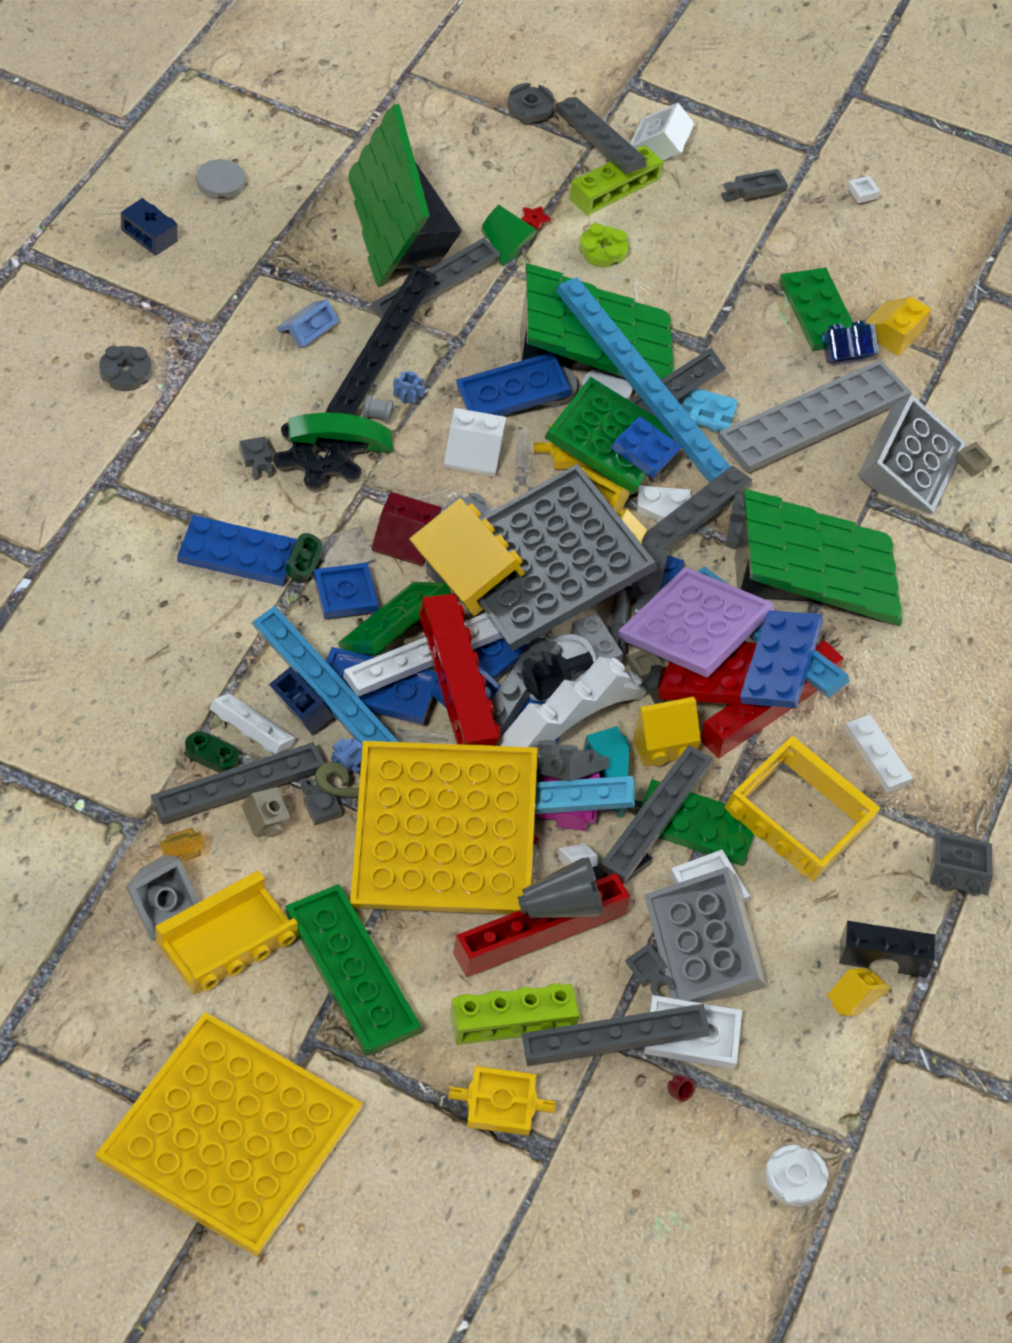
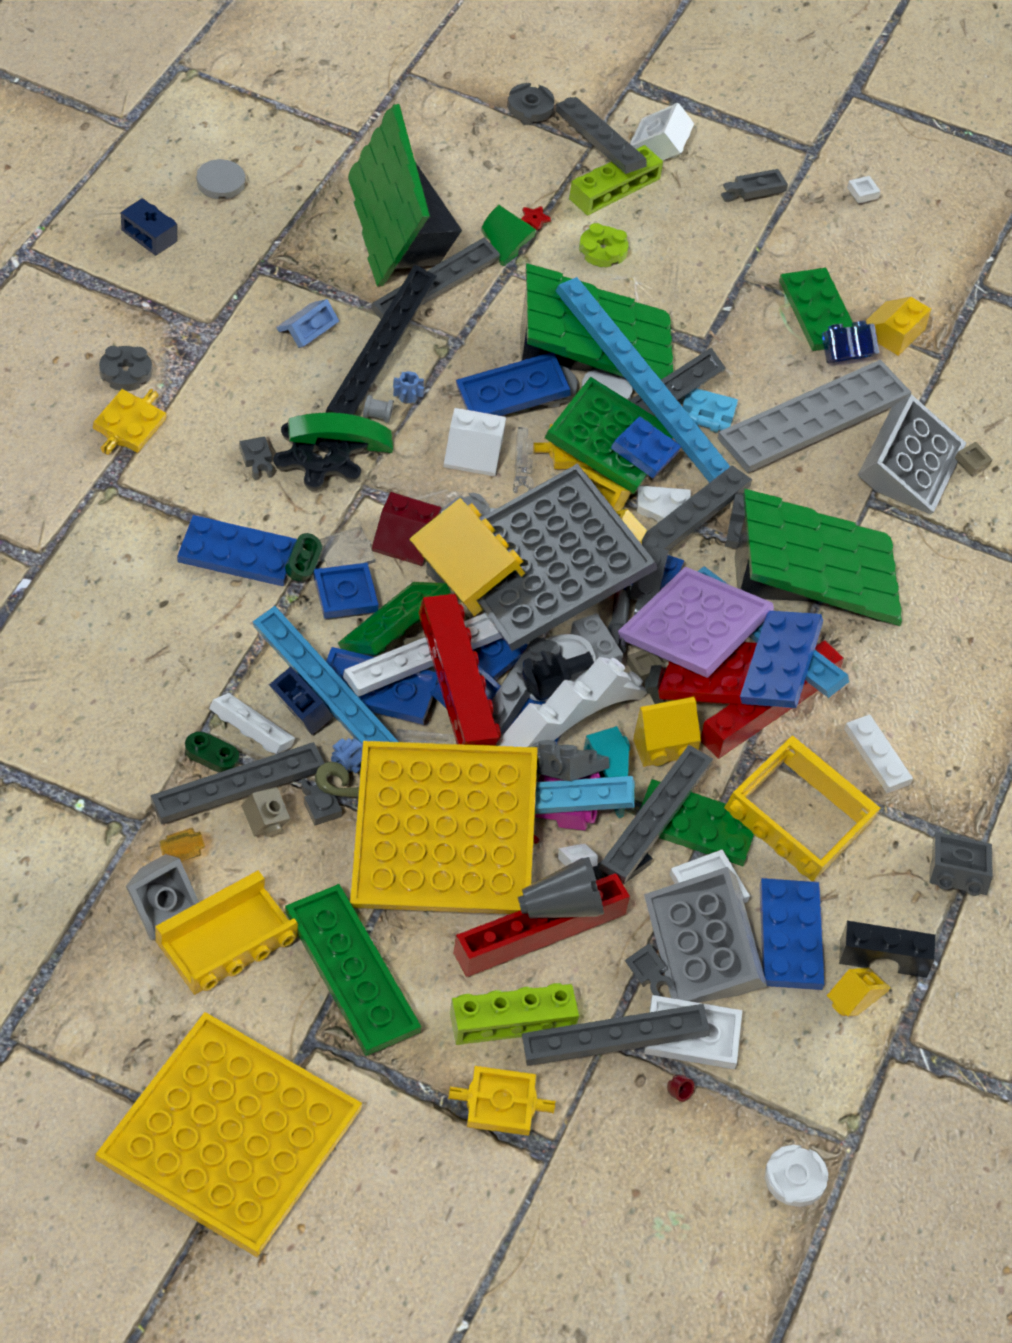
none -> yellow plate [93,389,167,455]
none -> blue plate [759,878,824,990]

